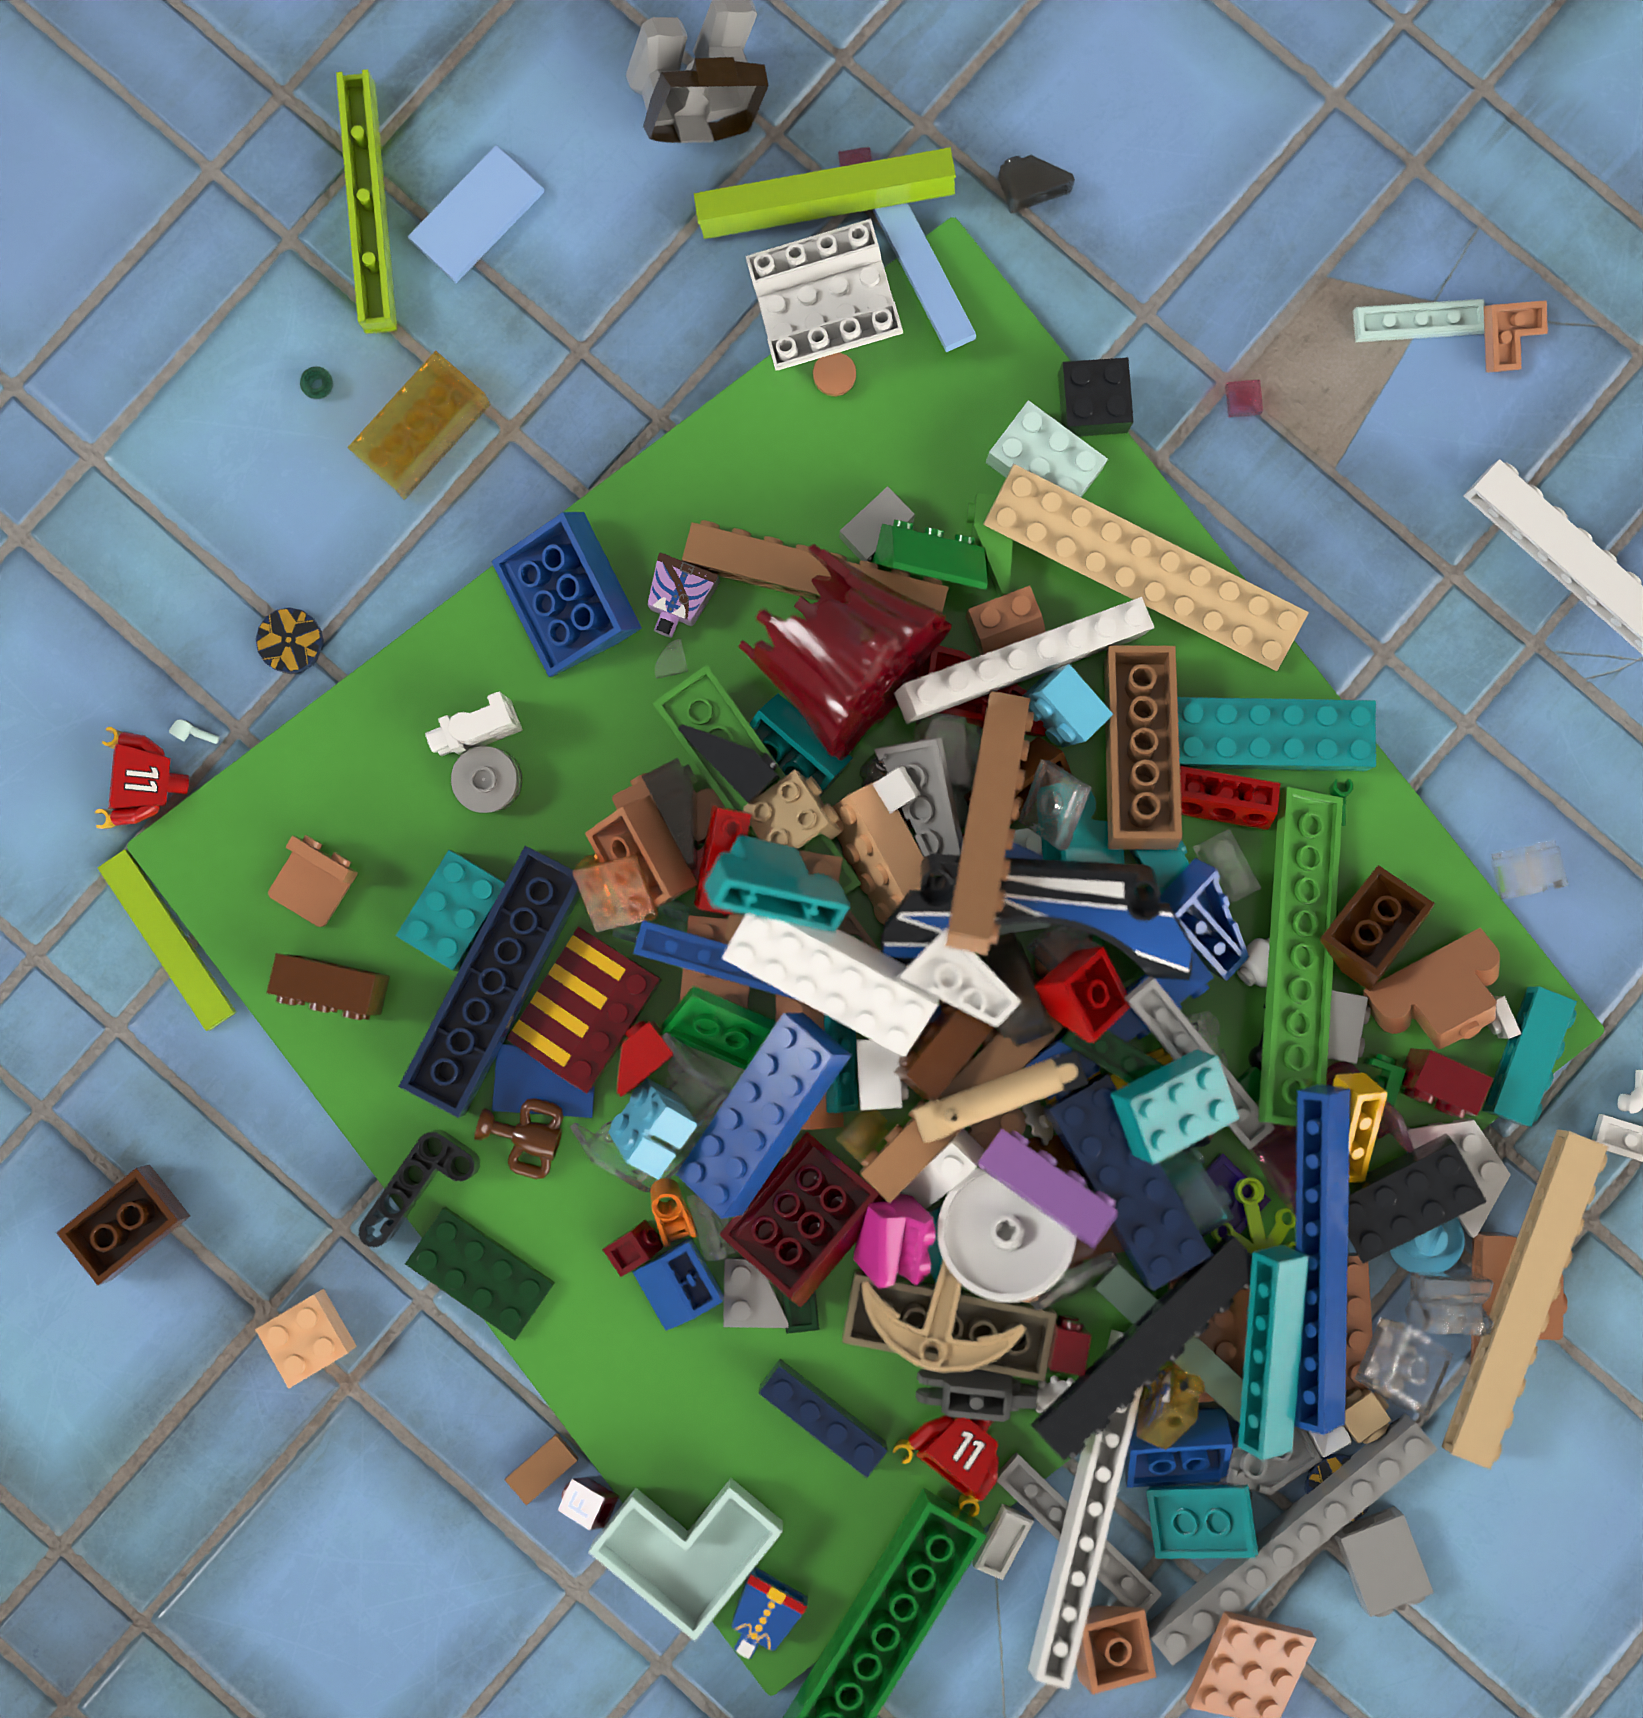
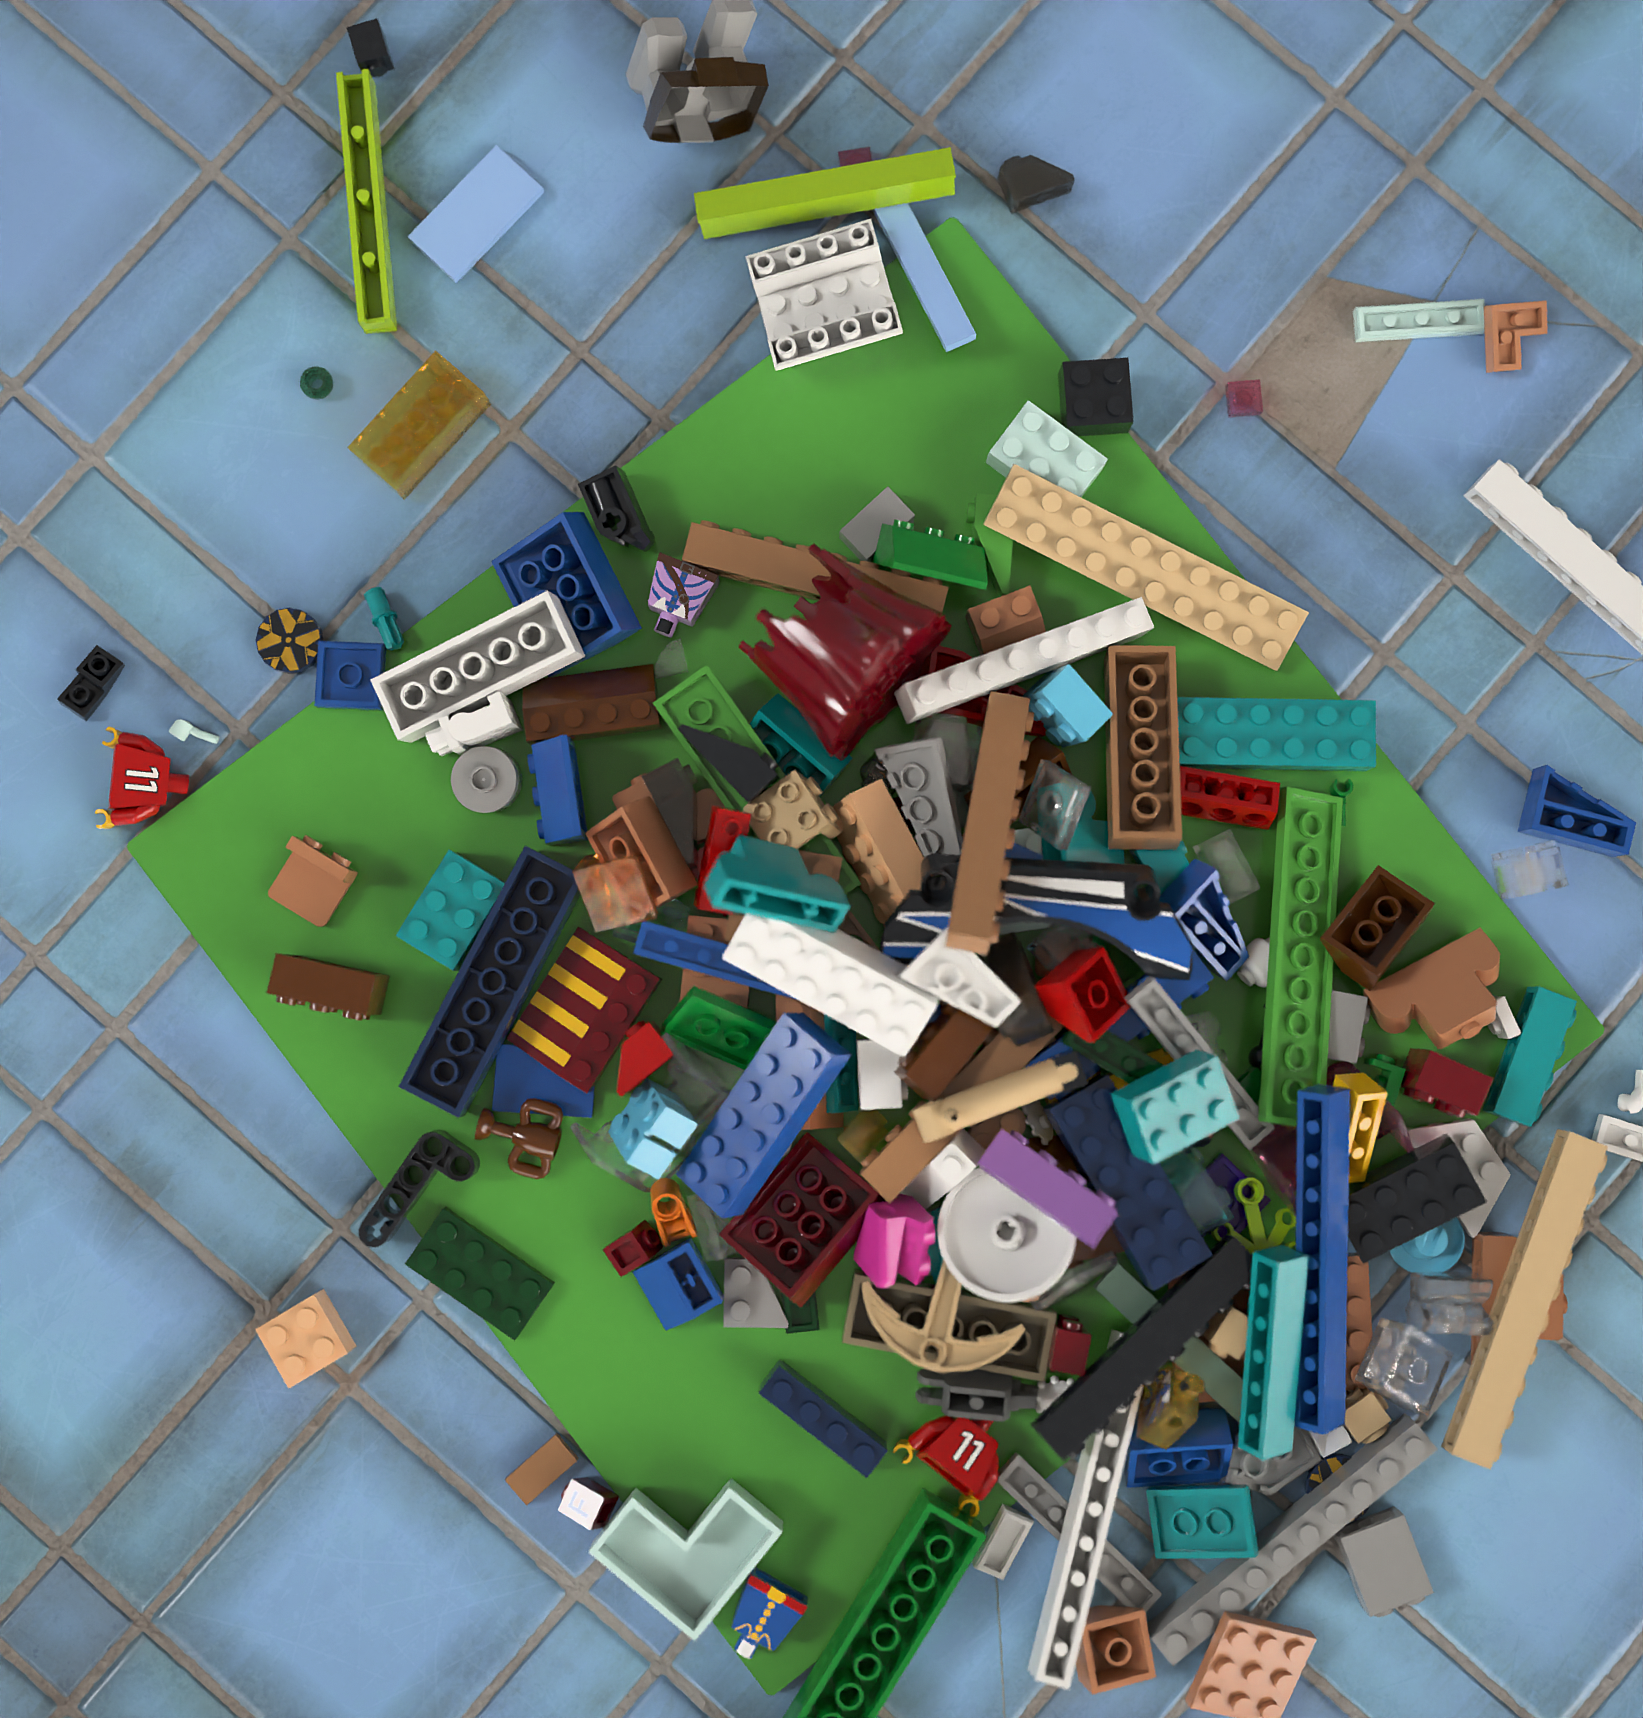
reddish brown brick [56,1164,190,1286] -> none
lime tile [98,849,237,1031] -> none
nougat piece [813,352,856,396] -> none
white tile [873,766,921,813] -> none
none -> black slope [57,645,125,722]
none -> blue tile [314,641,386,710]
none -> black brick [346,18,395,77]
none -> teal axle [364,587,404,650]
none -> white brick [371,591,585,743]
none -> reddish brown slope [522,664,662,745]
none -> blue slope [527,735,588,846]
none -> black piece [578,465,655,551]
none -> tan brick [1202,1305,1248,1360]
none -> blue wedge [1517,765,1636,857]

